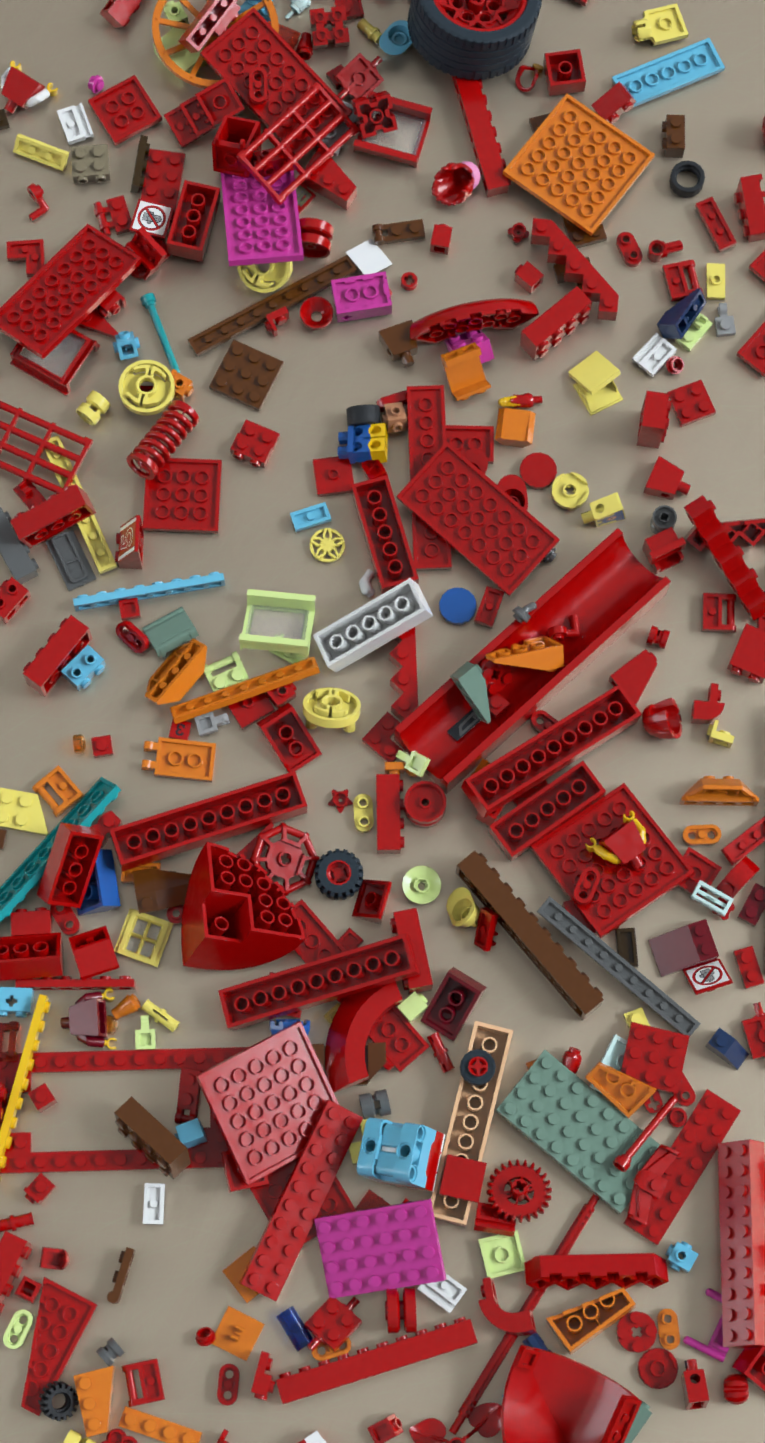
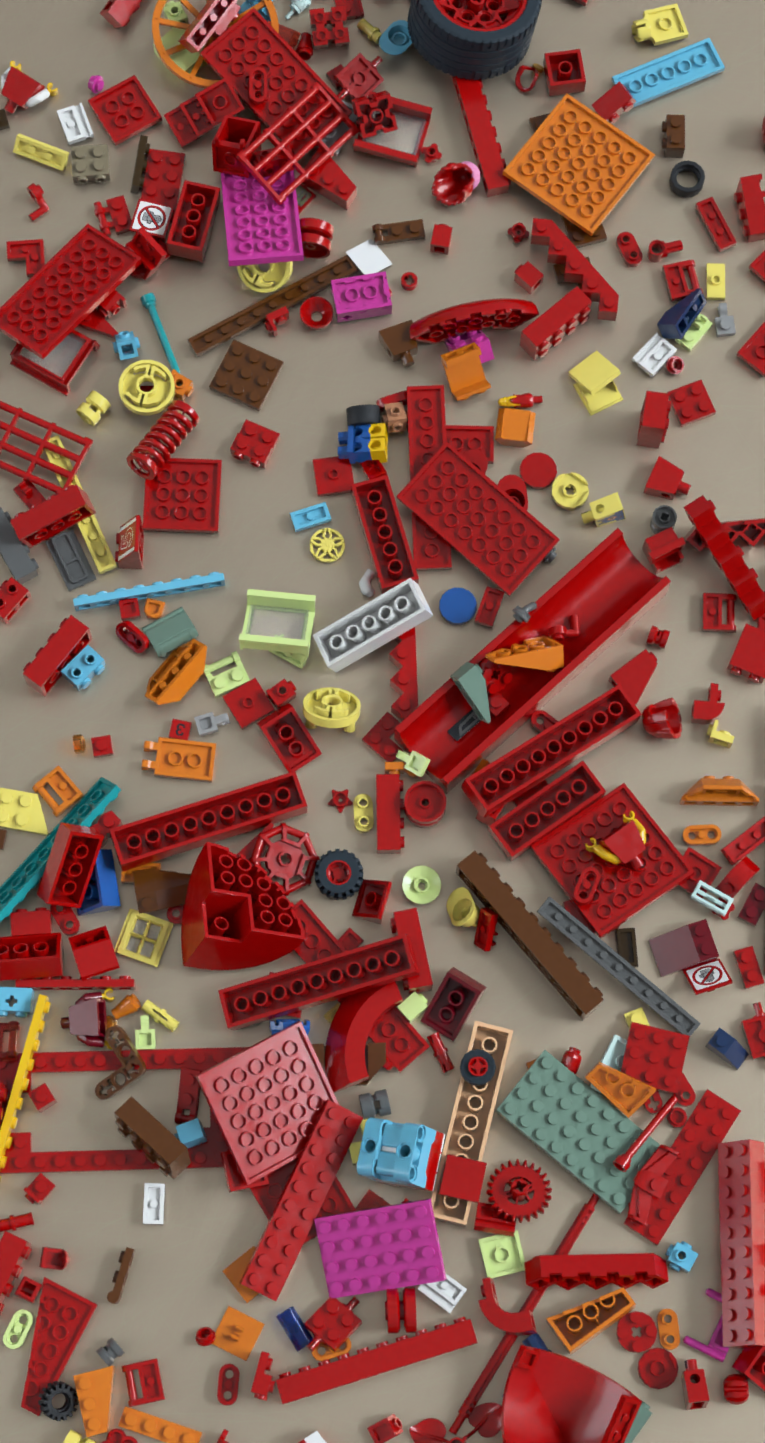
orange tile [170,656,320,724] -> none
none -> reddish brown beam [95,1026,146,1099]
none -> orange tile [144,598,166,620]
none -> red plate [421,143,442,163]

